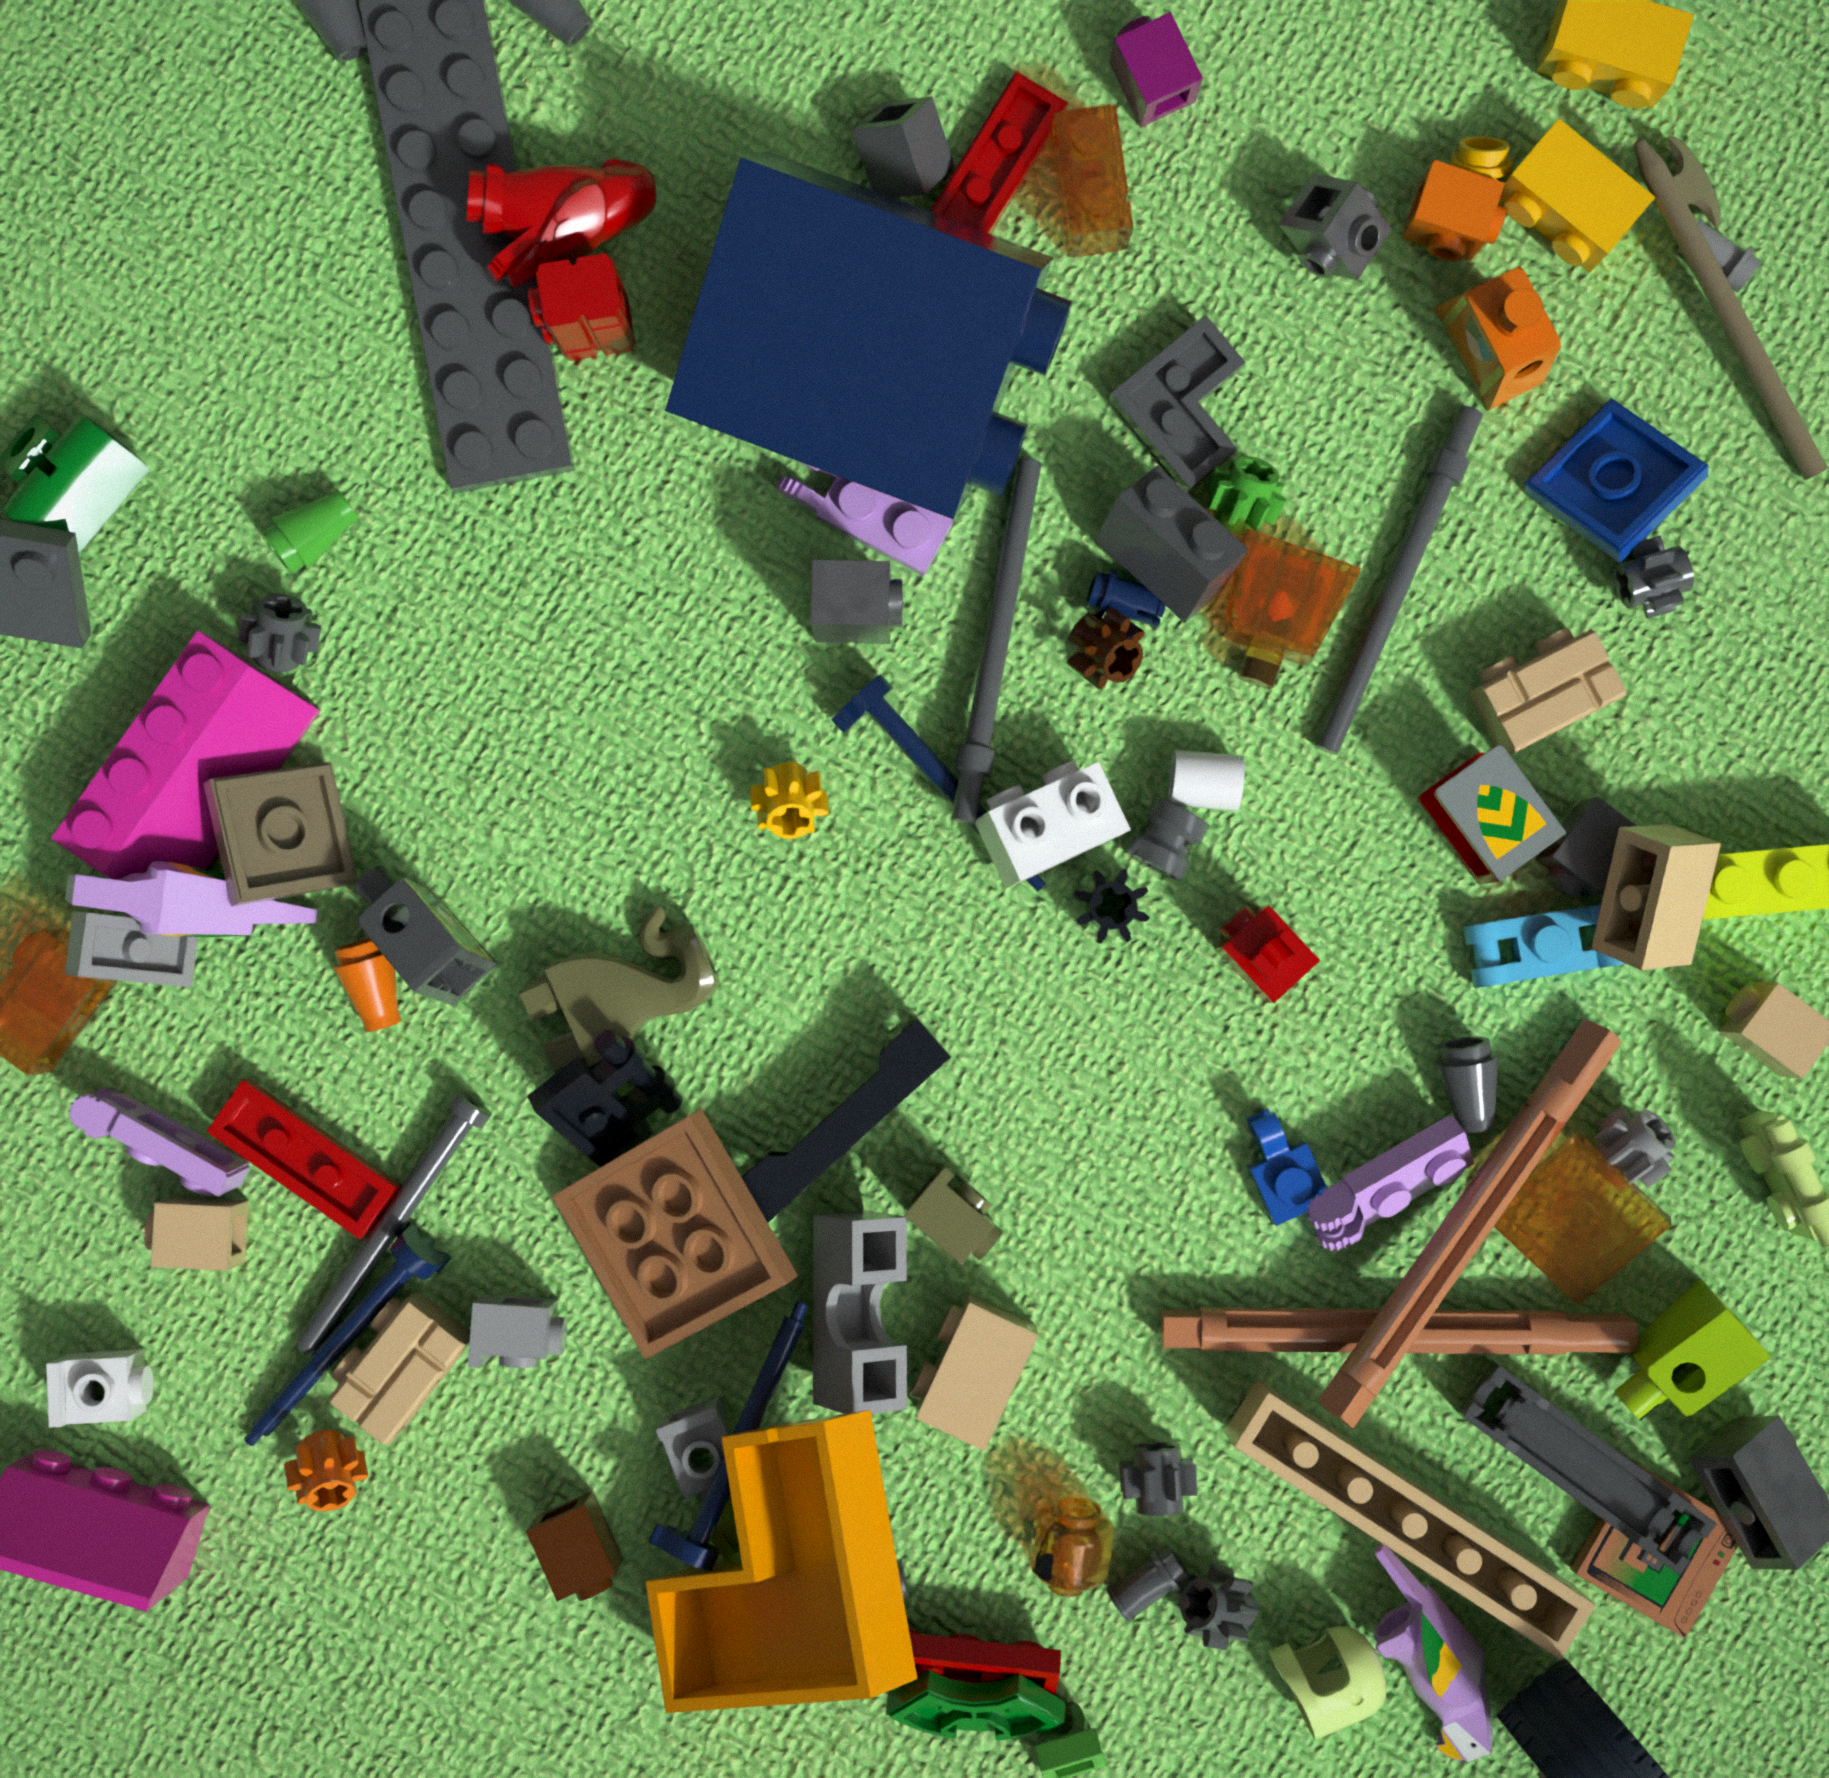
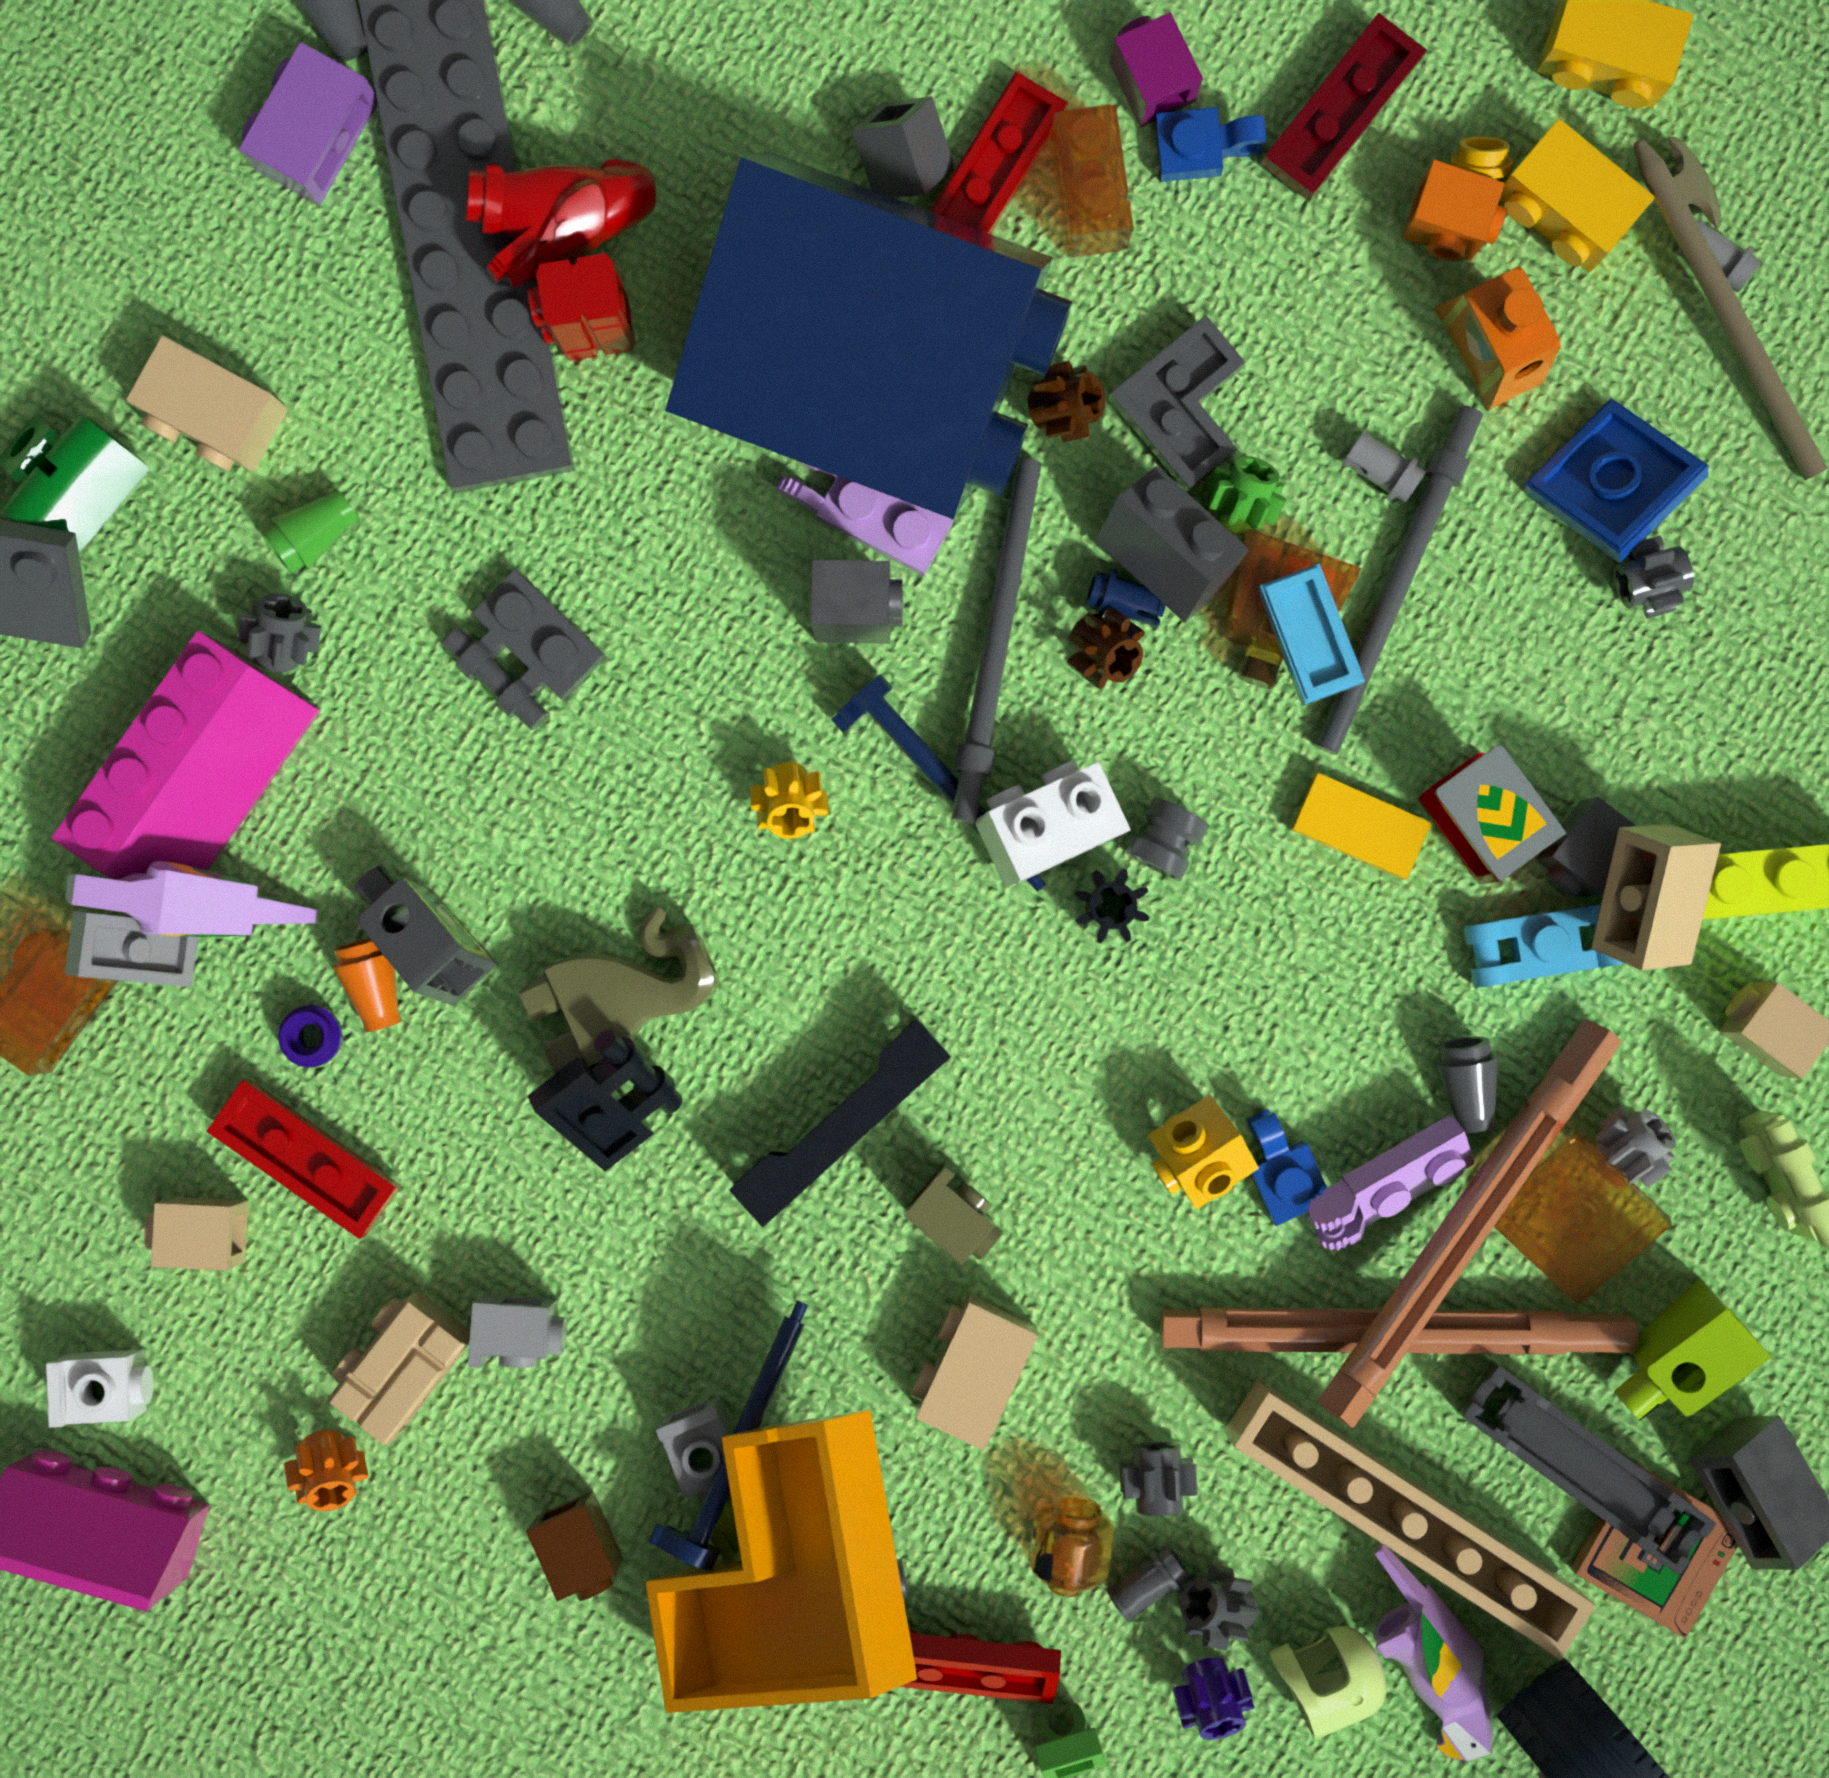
lavender hinge [68,1087,251,1196] -> none
dark tan tile [204,762,358,907] -> none
dark blue piece [244,1222,451,1446] -> none
dark grey bar [297,1091,492,1354] -> none
medium nougat plate [552,1108,798,1360] -> none
light grey arch [813,1210,907,1414] -> none
green tile [886,1670,1065,1740] -> none
white piece [1168,749,1245,811] -> none
red brick [1215,905,1320,1003] -> none
flat silver brick [1278,173,1392,281] -> none
tan brick [1468,627,1627,755] -> none
none -> tan brick [126,335,289,473]
none -> medium lavender brick [239,42,378,206]
none -> dark purple plate [278,1005,343,1067]
none -> dark grey plate [442,569,607,731]
none -> reddish brown gear [1028,360,1105,442]
none -> yellow brick [1147,1094,1259,1210]
none -> blue plate [1155,107,1266,182]
none -> dark purple gear [1172,1657,1255,1740]
none -> medium azure tile [1257,563,1365,706]
none -> dark red plate [1261,12,1427,202]
none -> yellow tile [1290,773,1432,880]
none -> light grey pin [1342,430,1426,503]

